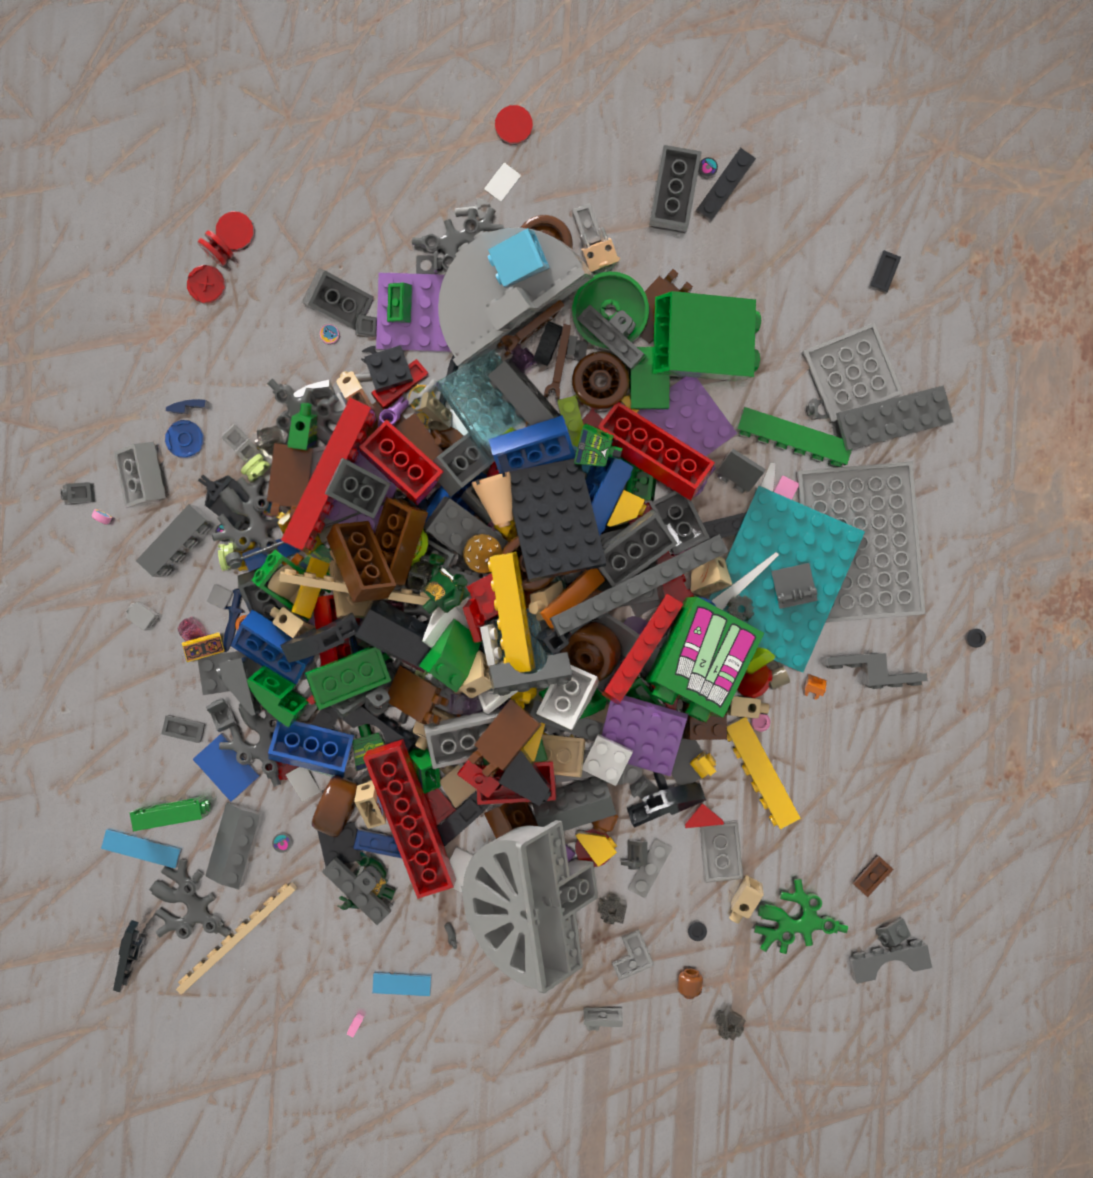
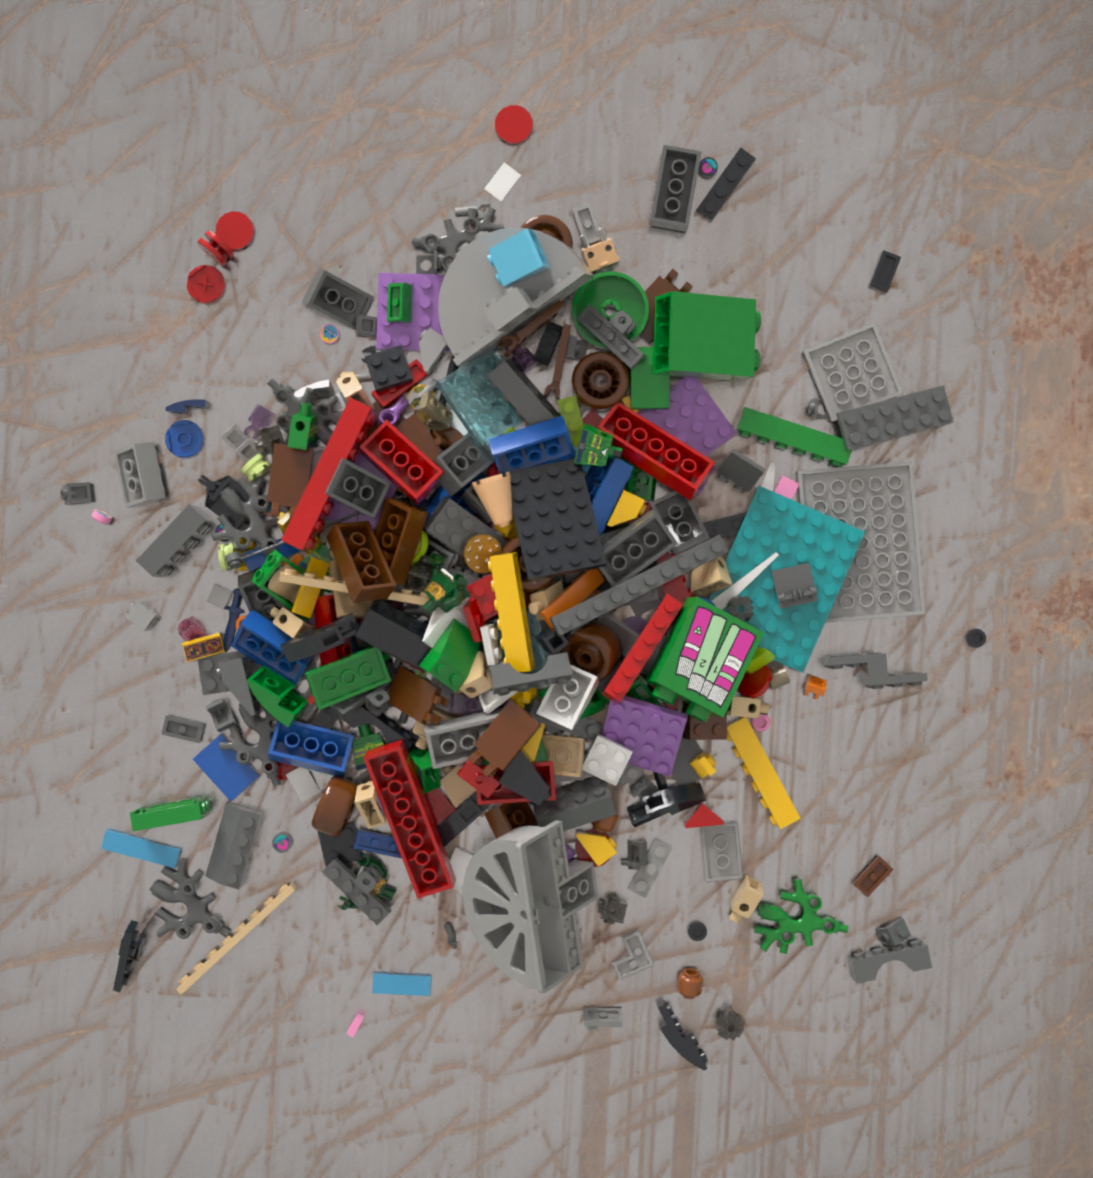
none -> clear purple plate [244,404,275,440]
none -> light grey slope [419,328,448,374]
none -> black slope [657,1000,708,1070]

